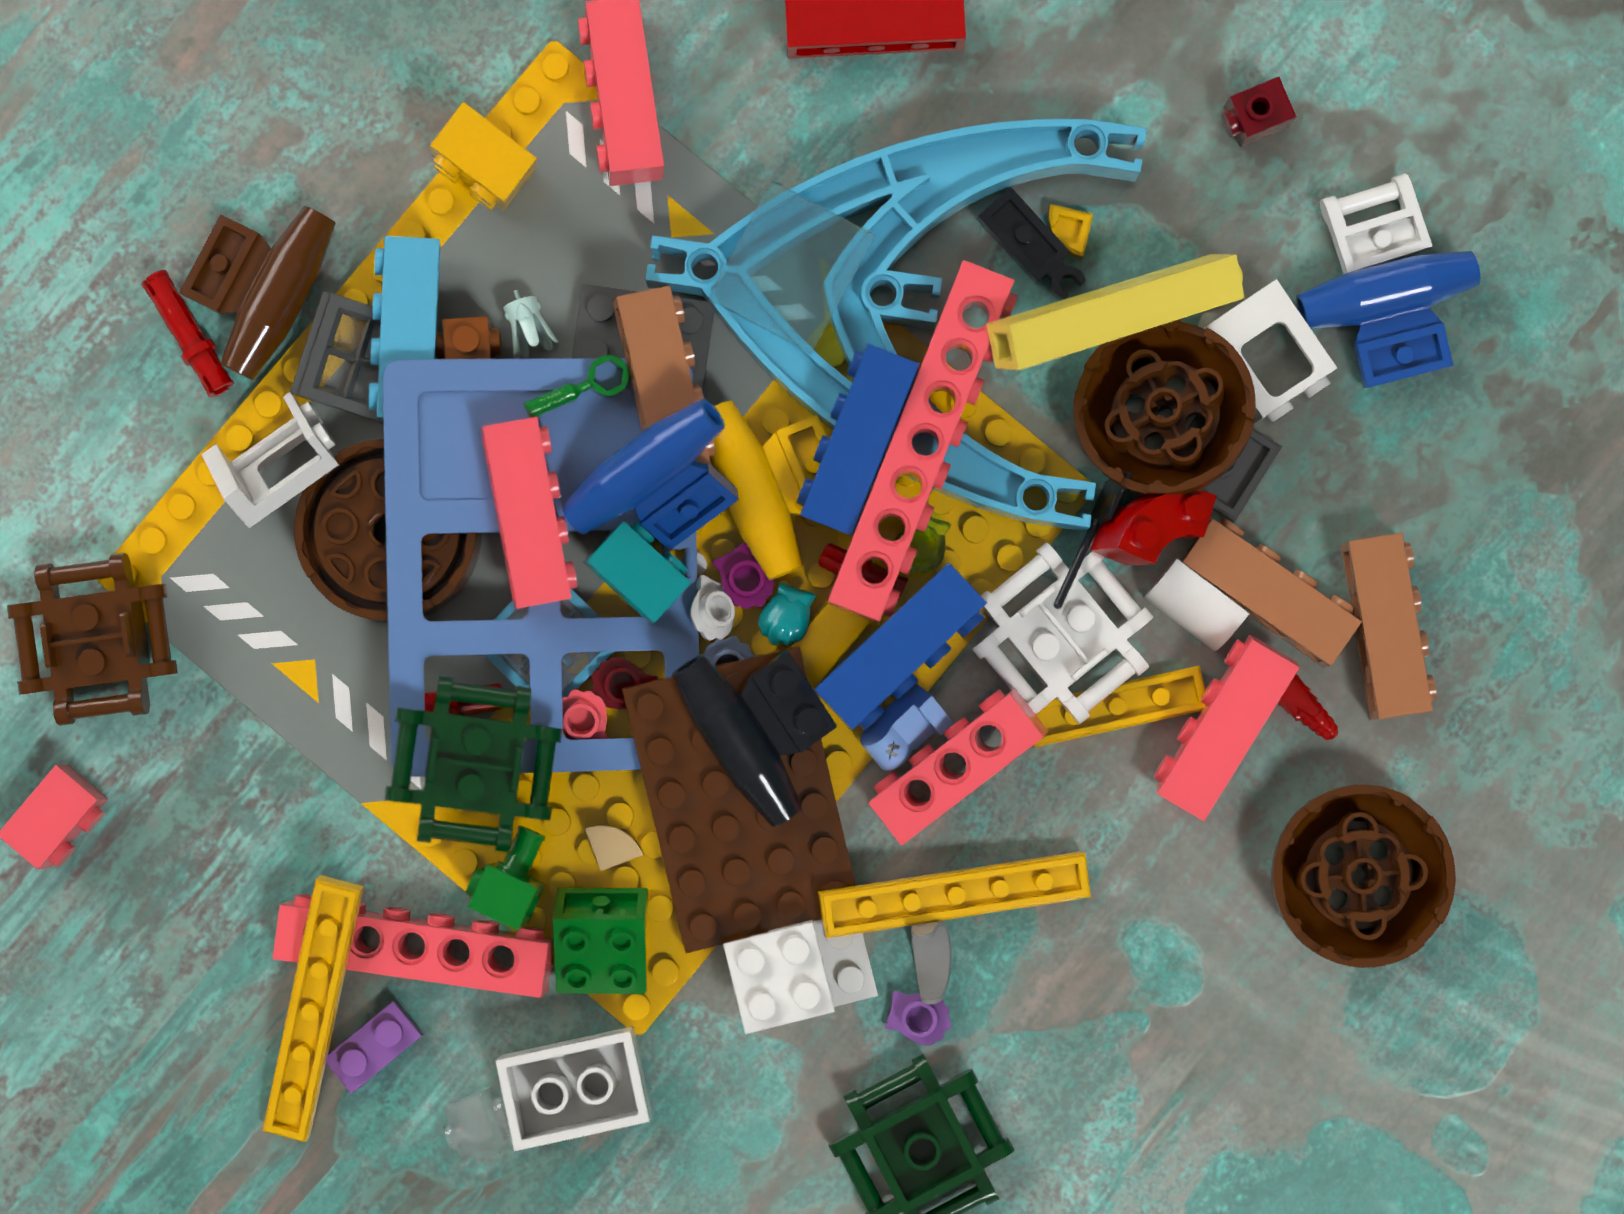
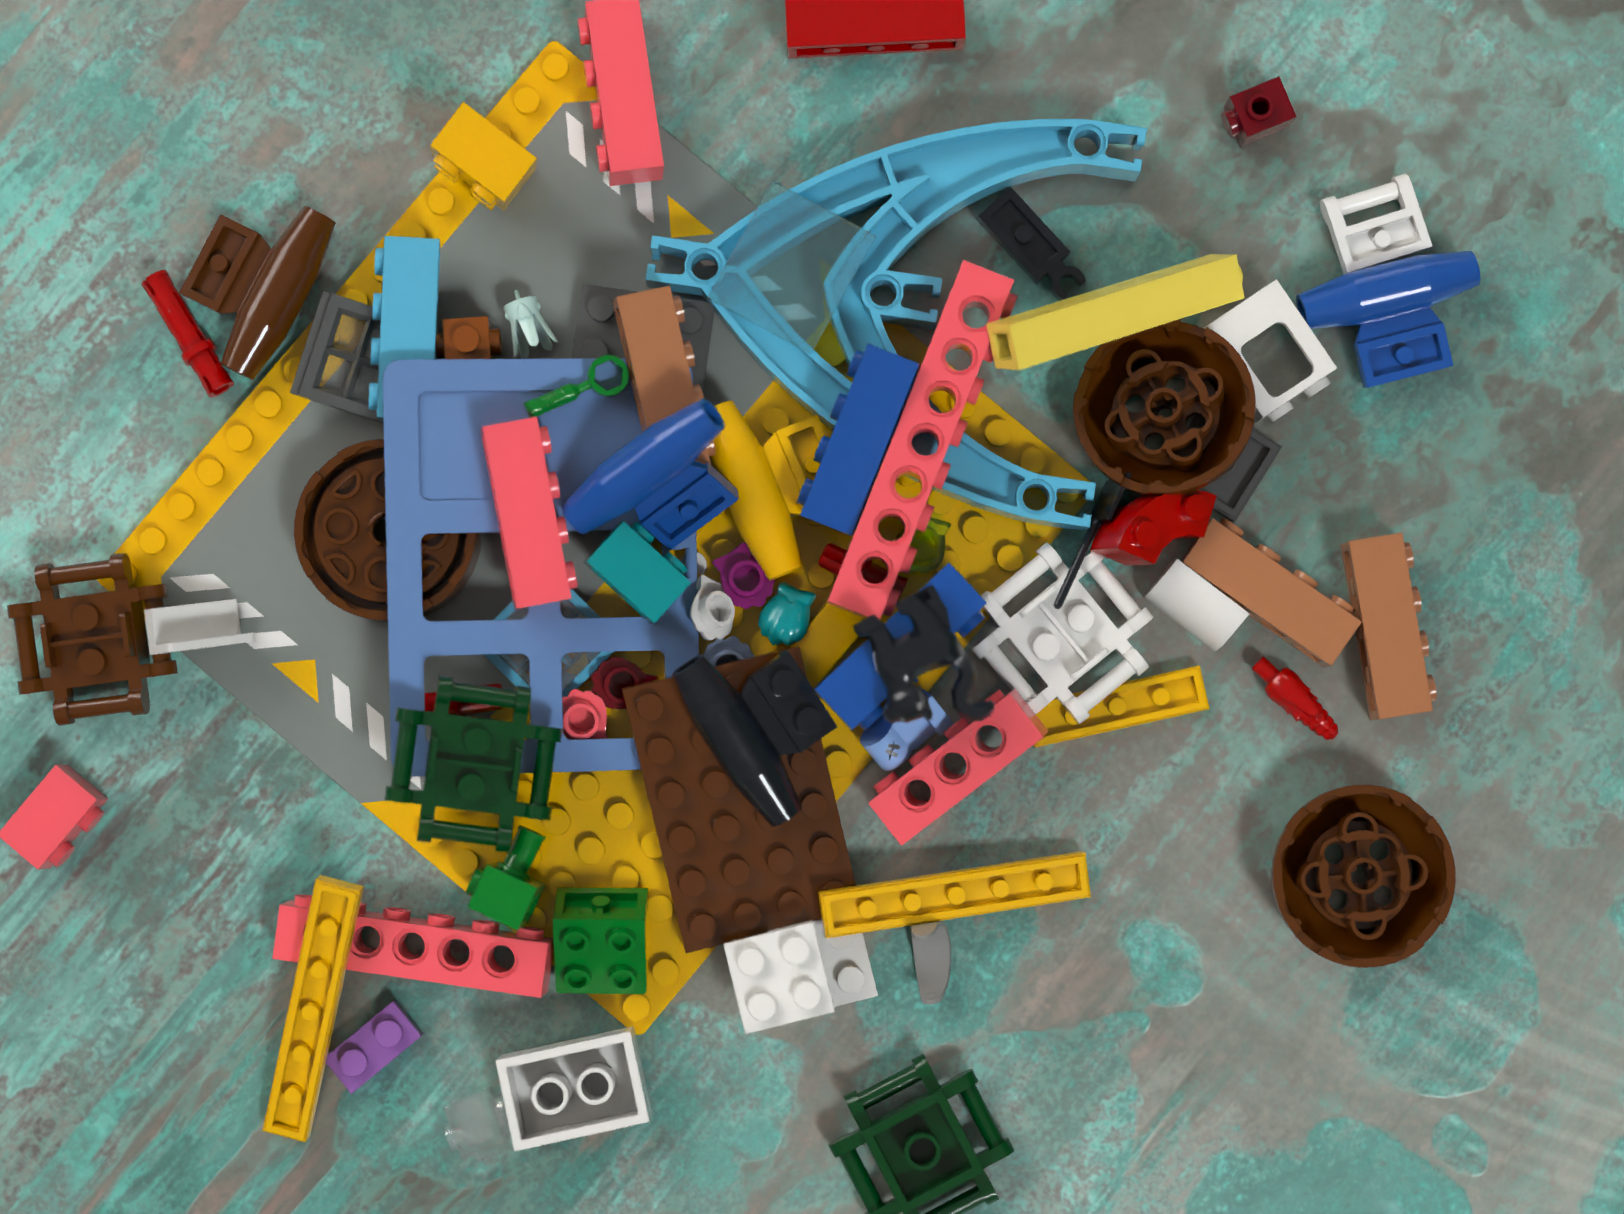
white window [202,392,339,528] -> none
tan tile [585,825,644,871] -> none
medium lavender animal [885,991,951,1046] -> none
yellow tile [1048,204,1093,259] -> none
coral brick [1153,634,1300,821] -> none
none -> white panel [144,599,255,655]
none -> black animal [853,585,995,723]

